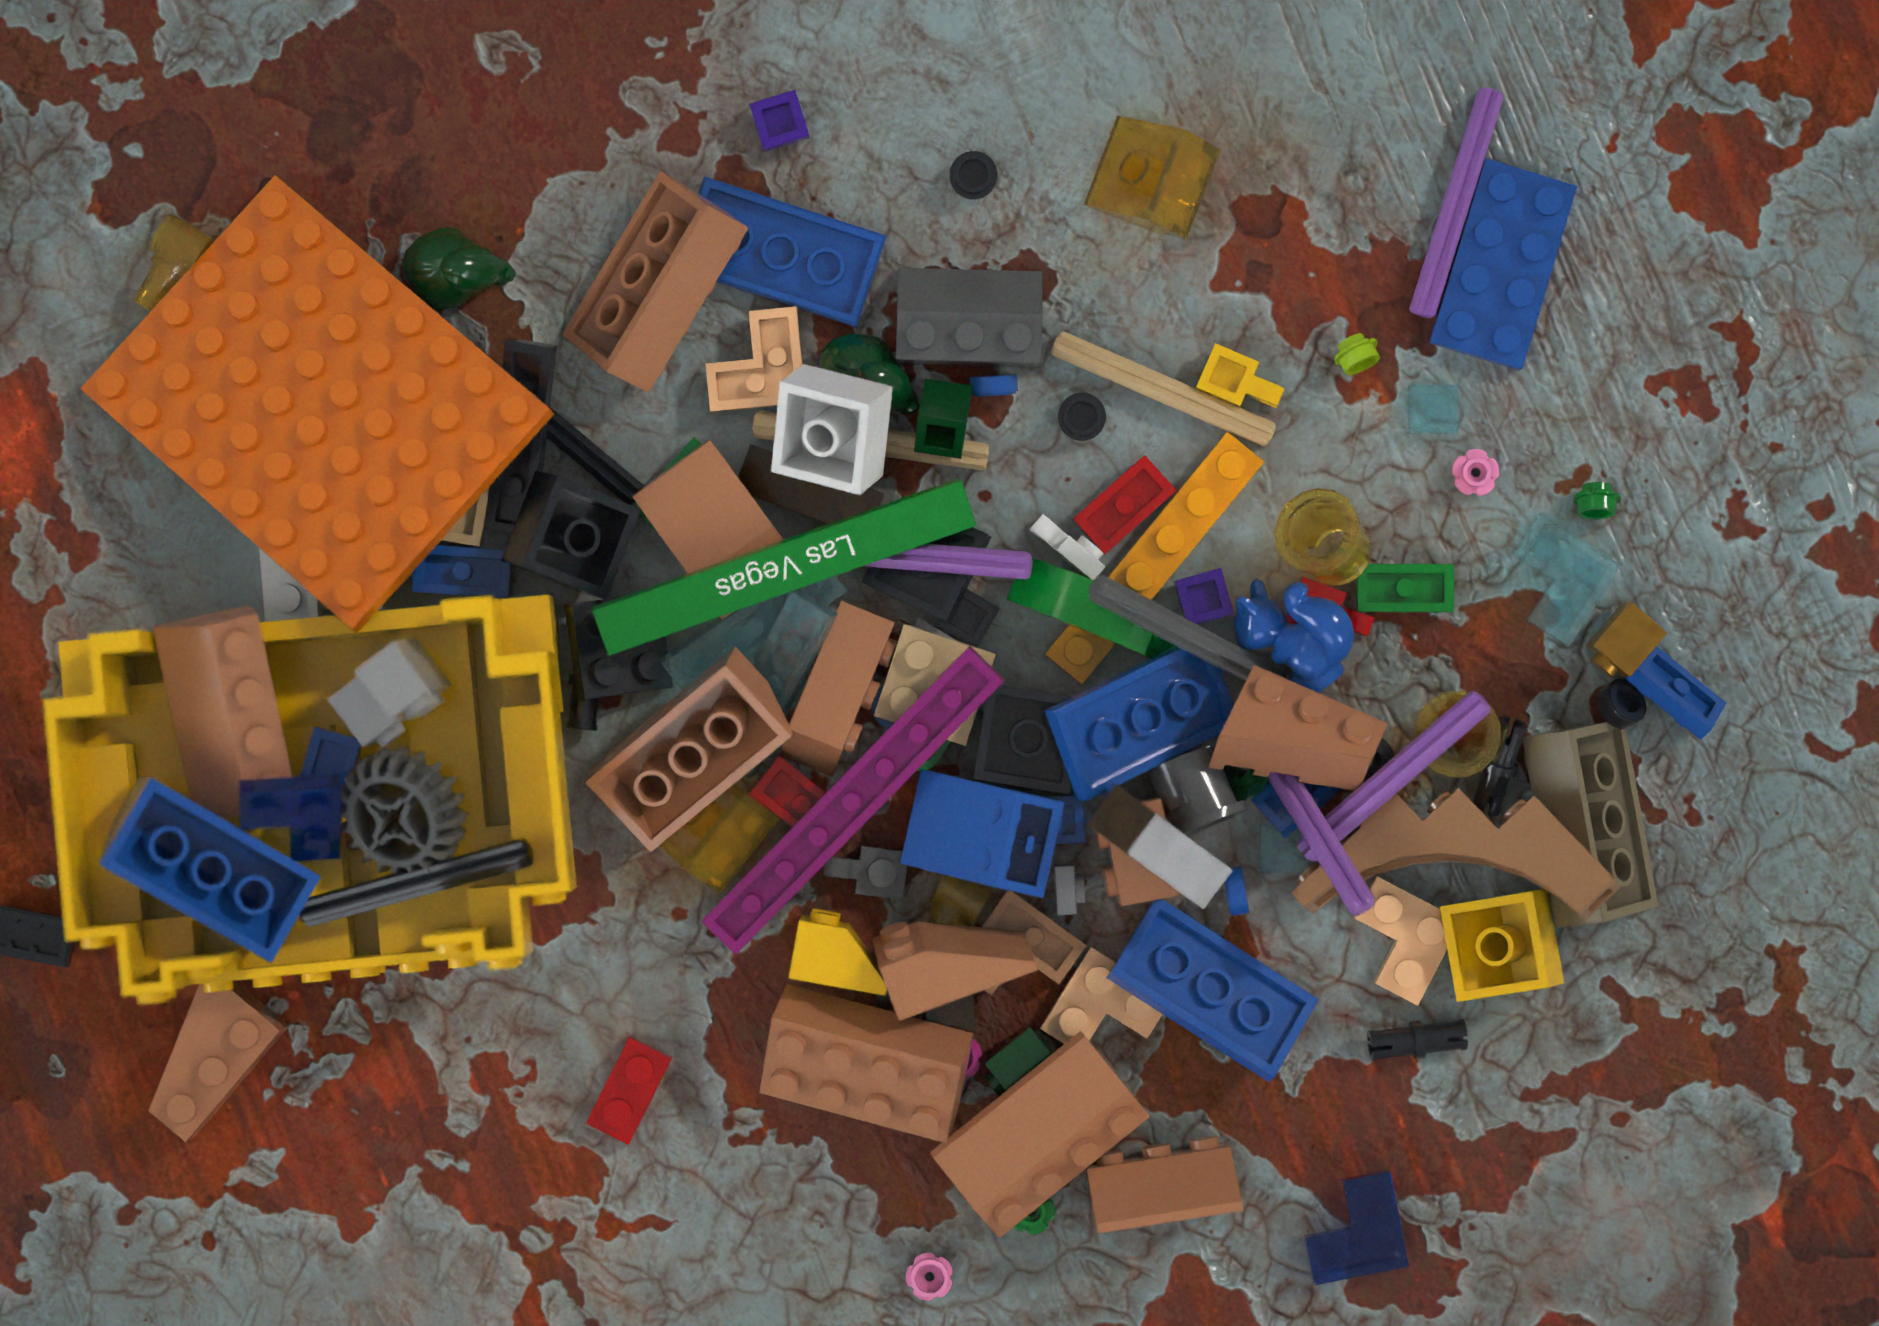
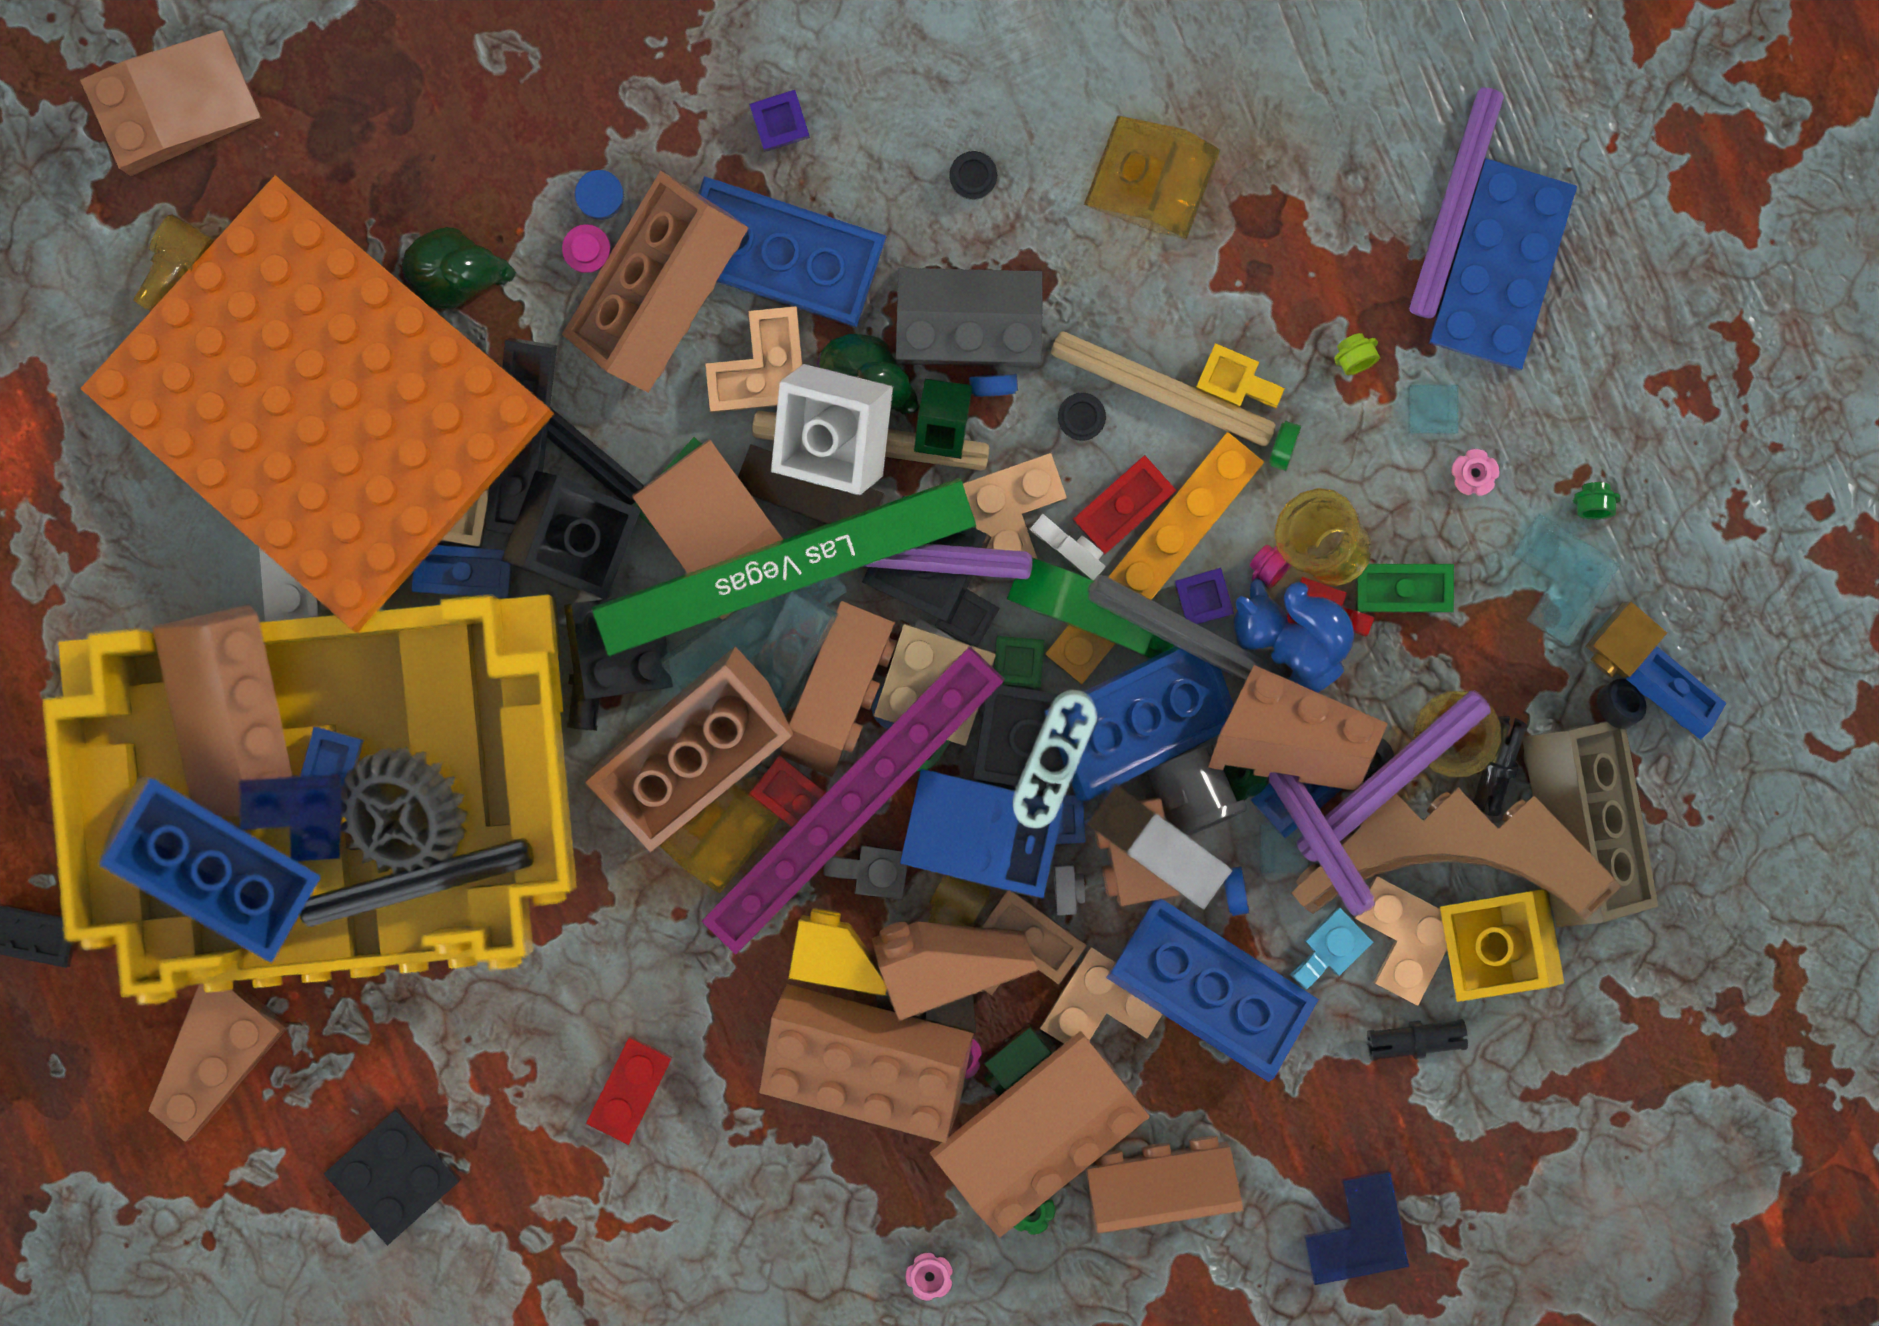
light grey brick [327,638,451,748] -> none
none -> nougat slope [80,30,262,176]
none -> black plate [324,1108,461,1246]
none -> dark pink plate [562,224,611,273]
none -> blue tile [575,170,624,220]
none -> light nougat plate [963,453,1067,559]
none -> green tile [994,636,1045,688]
none -> light aqua beam [1013,690,1096,828]
none -> dark pink plate [1250,544,1293,589]
none -> green tile [1269,421,1301,471]
none -> medium azure plate [1289,907,1373,989]

